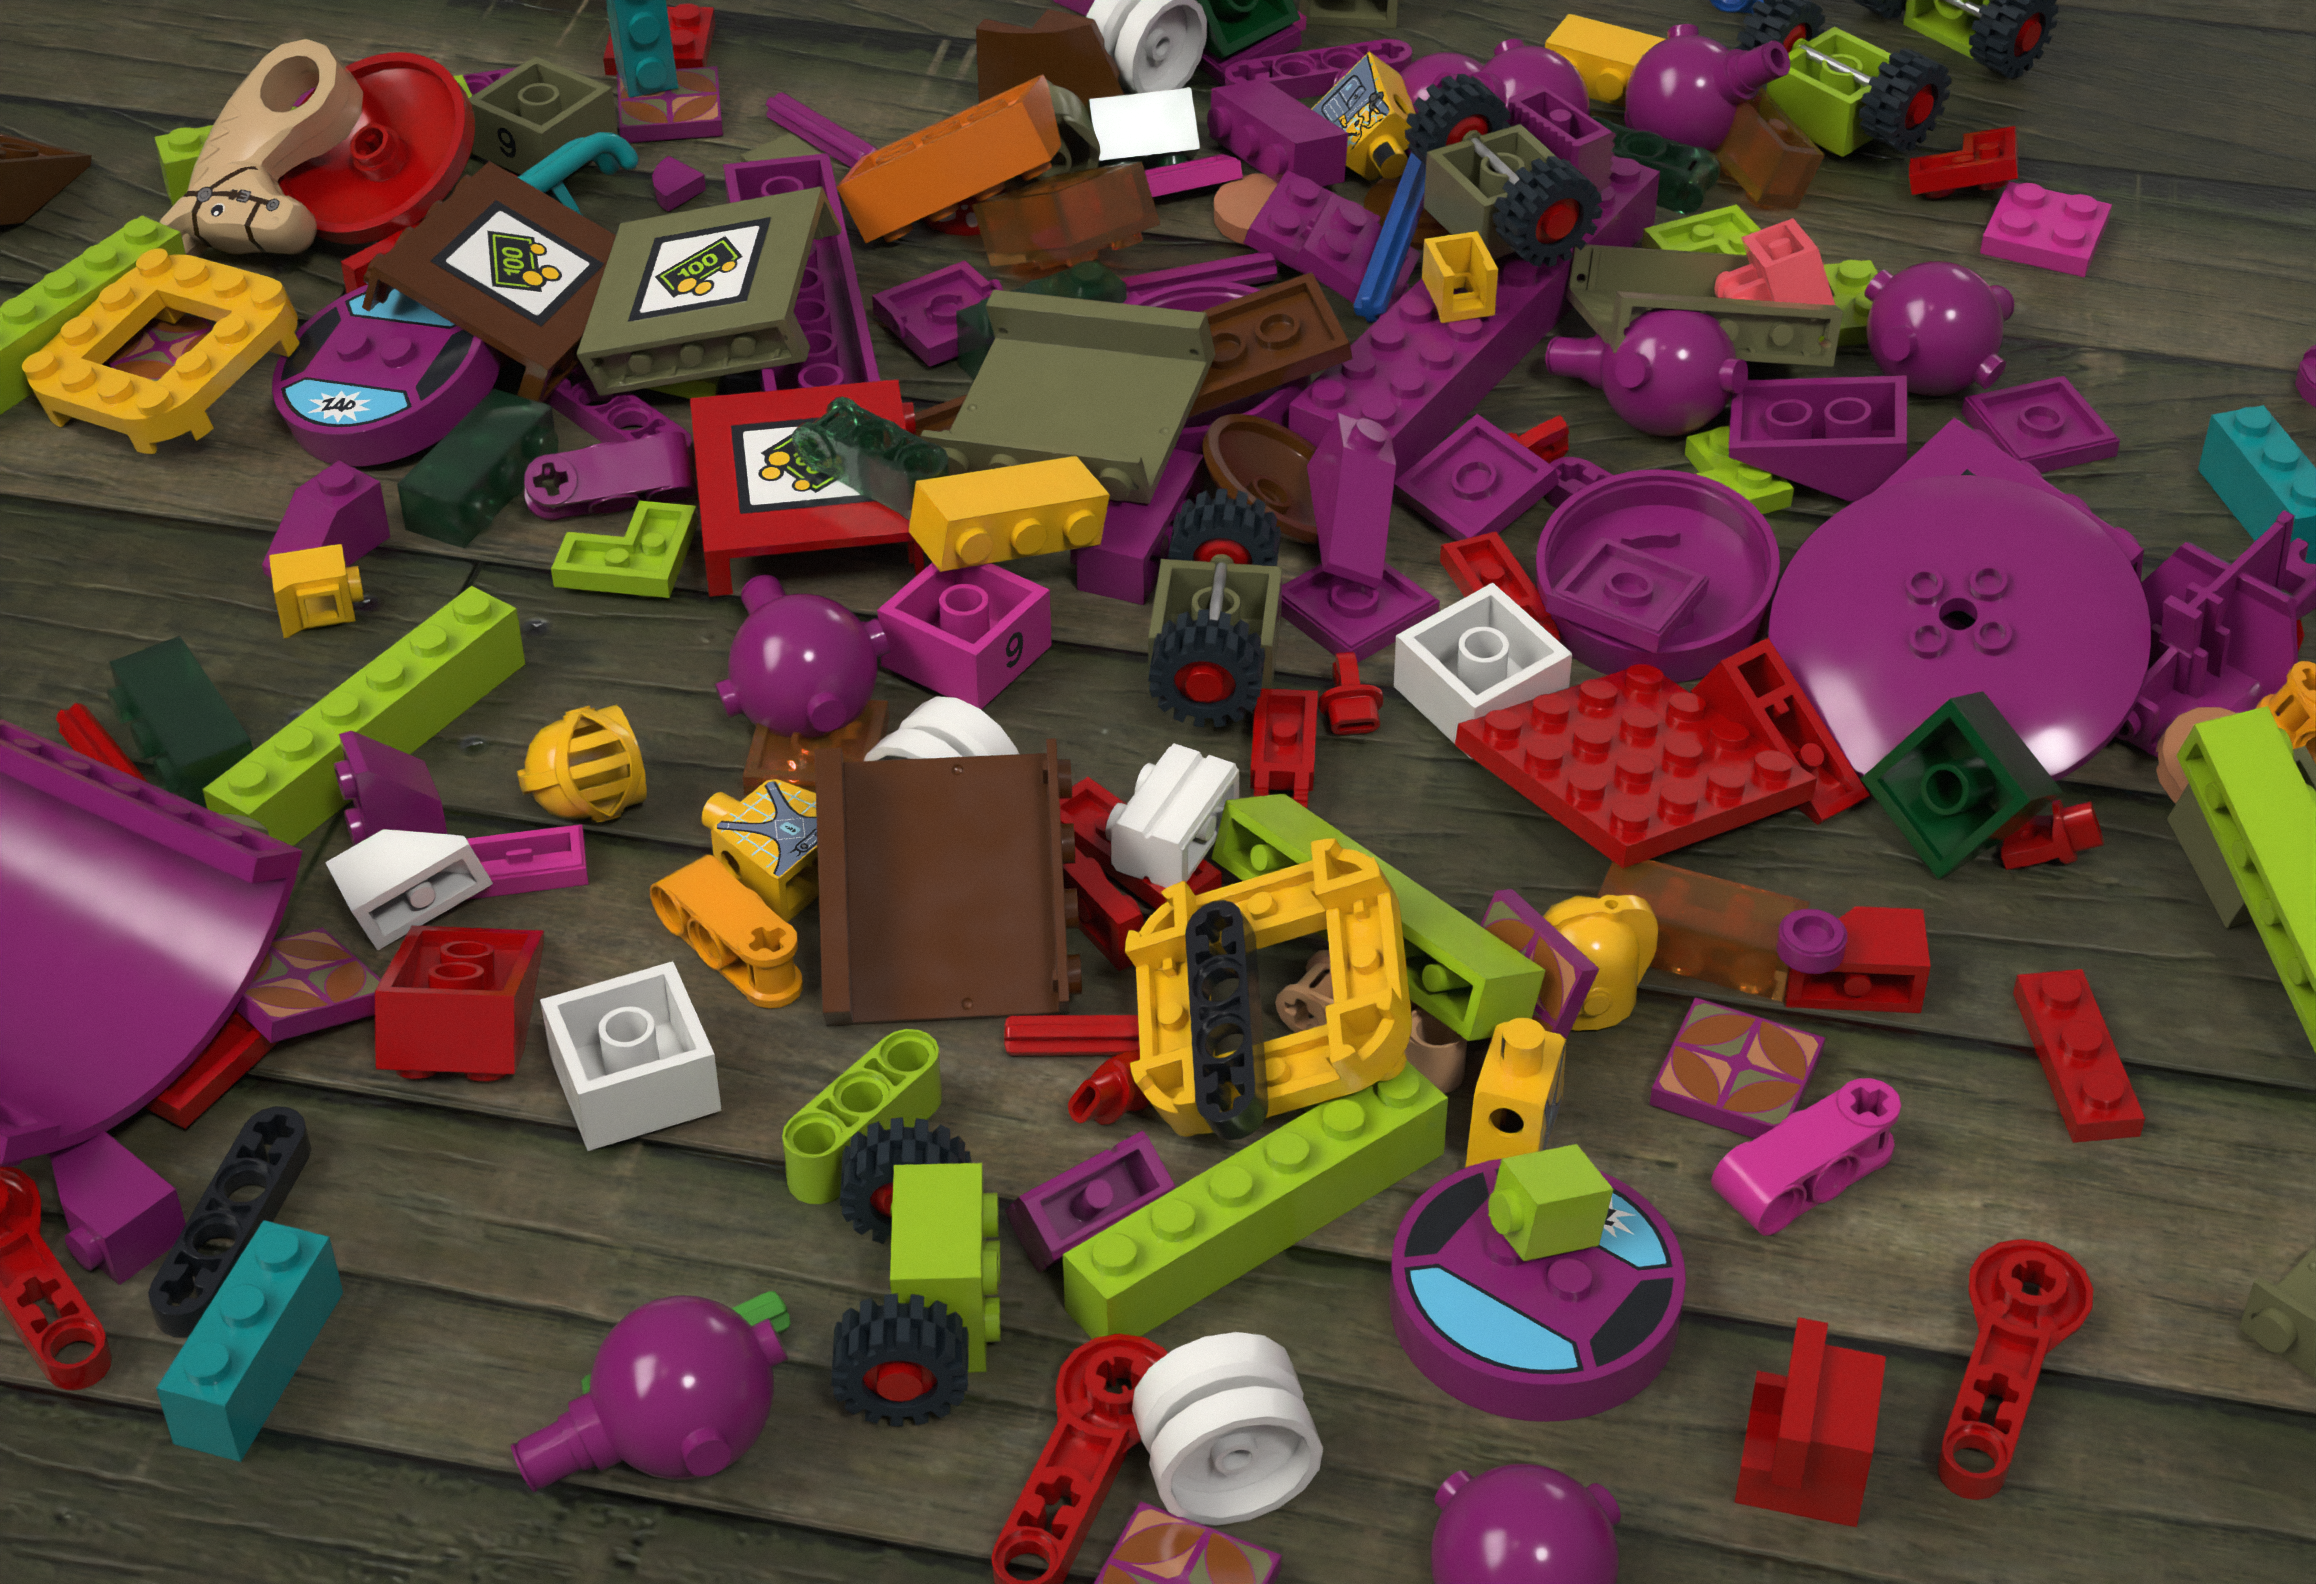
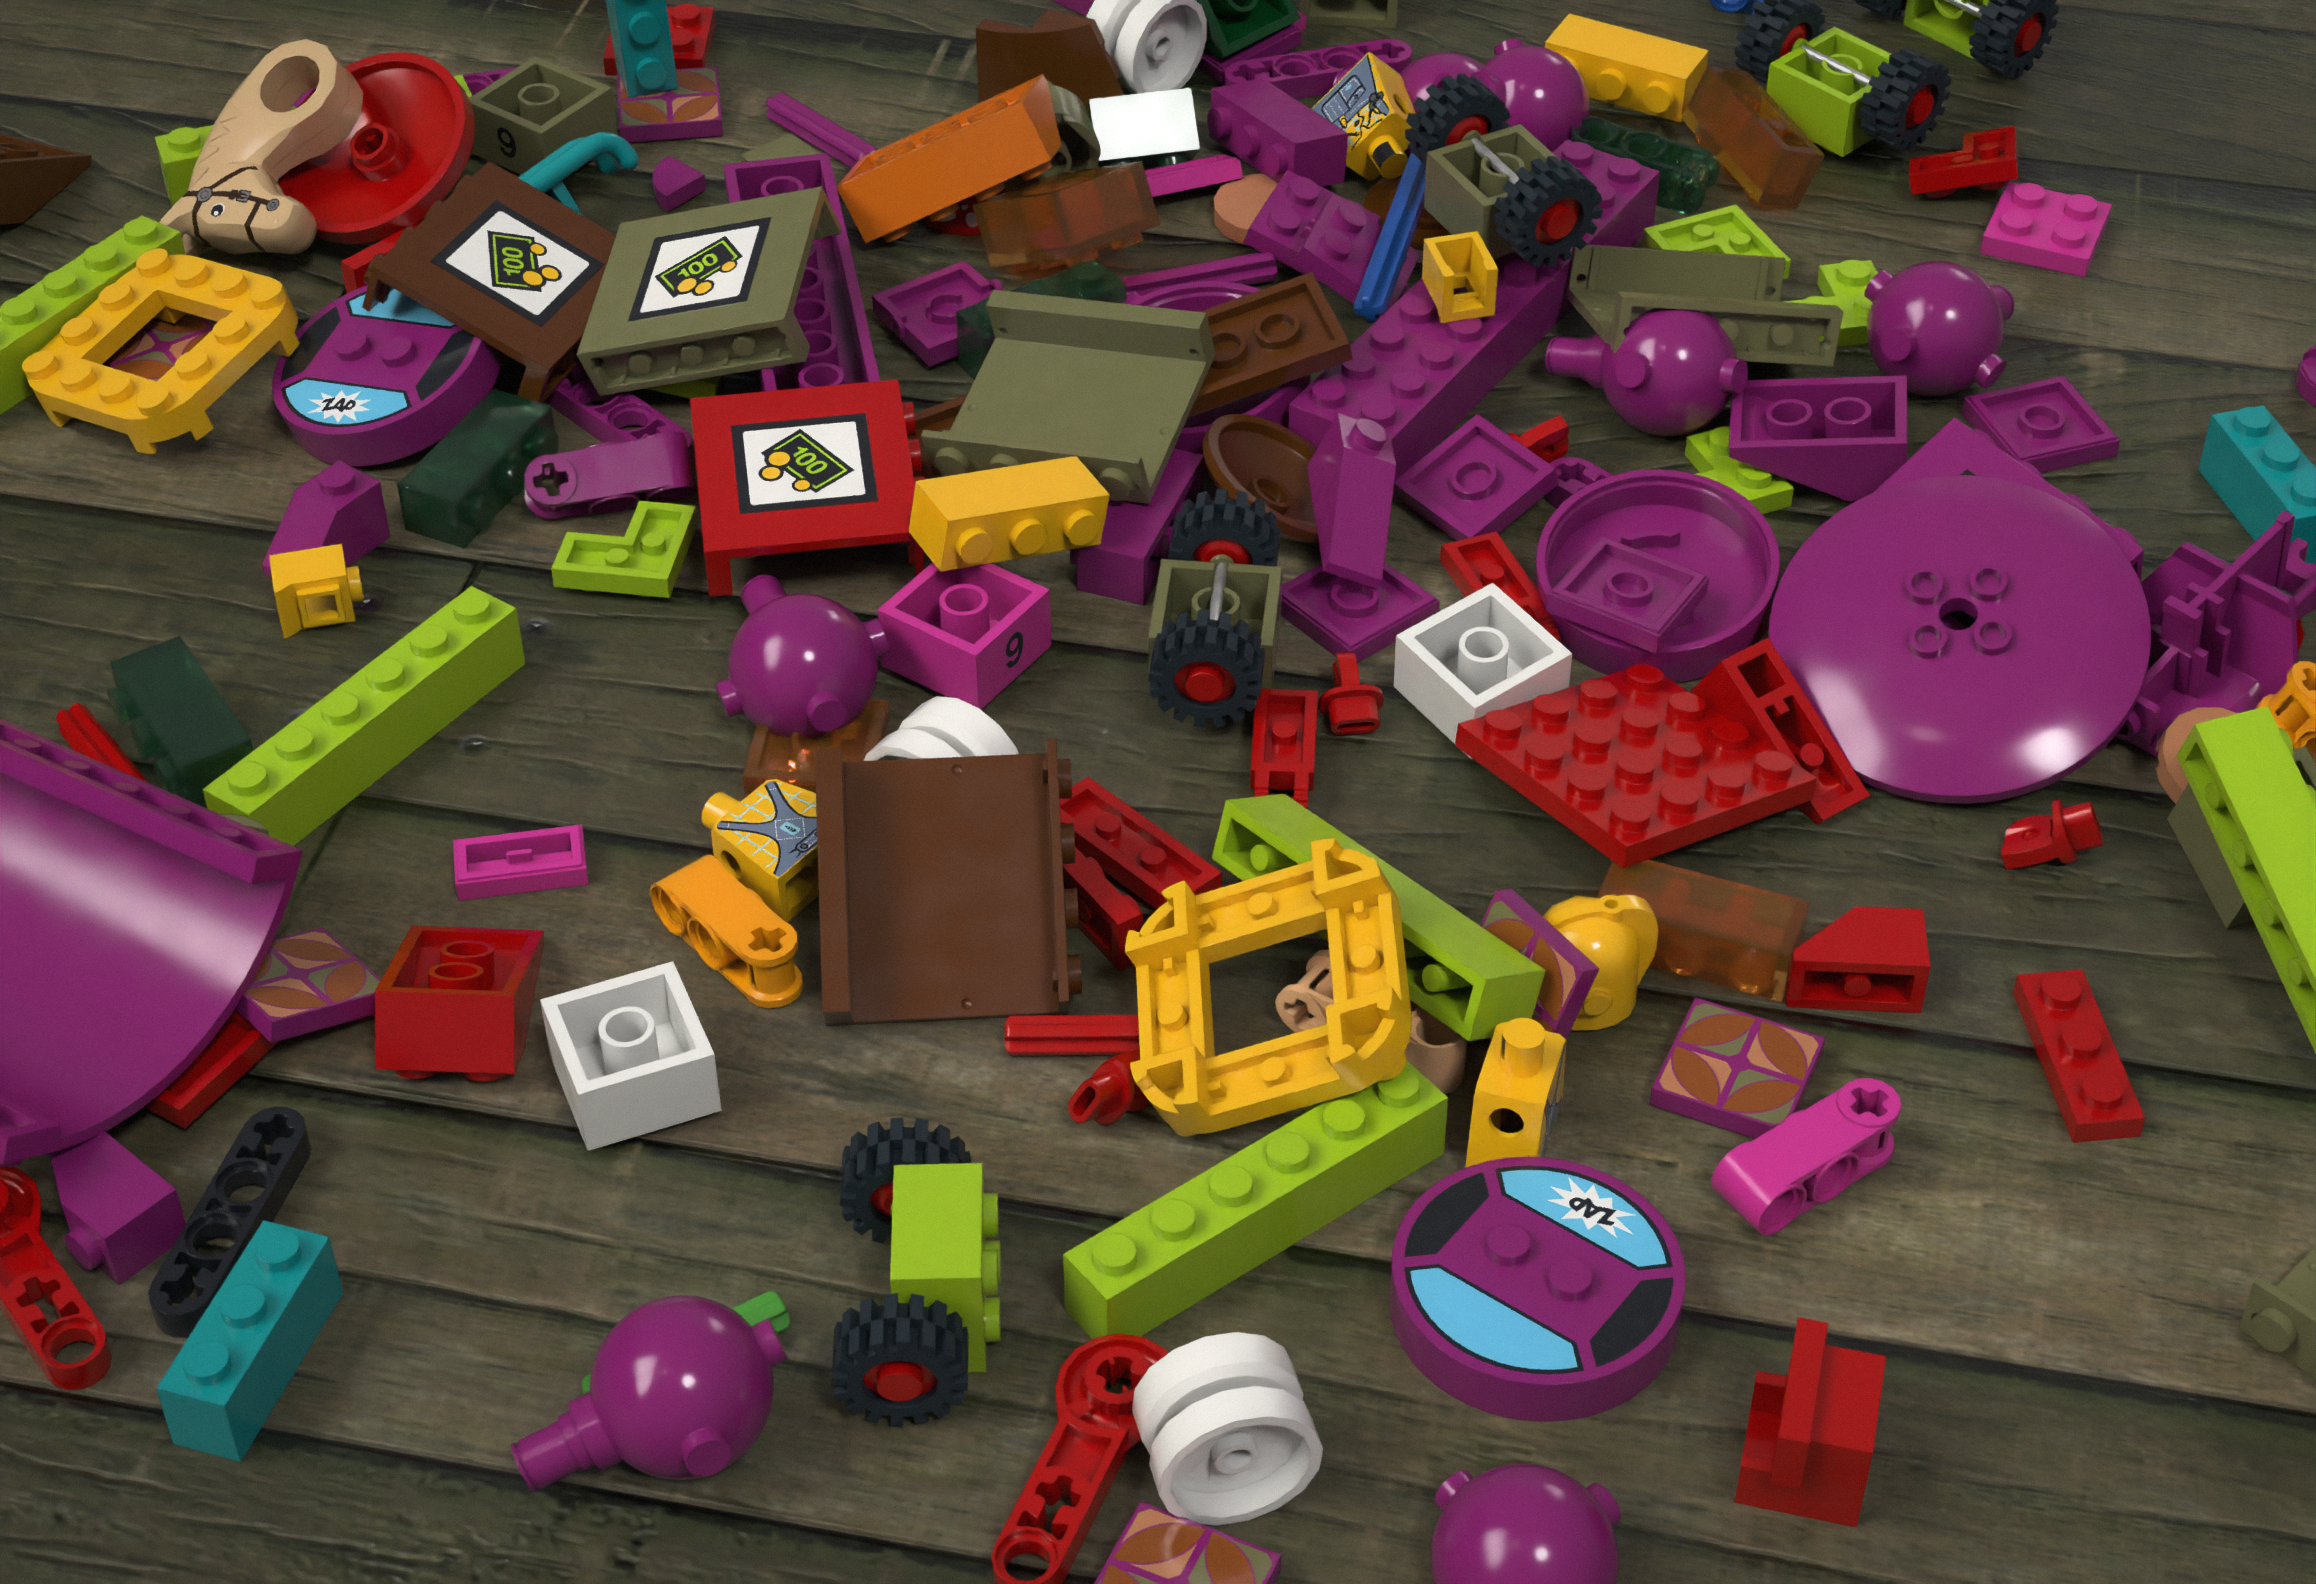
white slope [325,829,493,951] -> none
magenta slope [334,731,448,846] -> none
yellow helmet [516,704,647,823] -> none
lime beam [782,1029,942,1204] -> none
clear green piece [792,397,949,520] -> none
magenta brick [1005,1130,1176,1273] -> none
white brick [1105,743,1239,888] -> none
black beam [1185,900,1269,1140] -> none
lime brick [1488,1144,1614,1261] -> none
magenta brick [1507,85,1616,191] -> none
magenta piece [1624,24,1790,172] -> none
coral brick [1714,218,1835,305] -> none
magenta tile [1776,909,1847,974] -> none
dark green slope [1860,691,2063,880] -> none
red beam [1937,1239,2093,1500] -> none

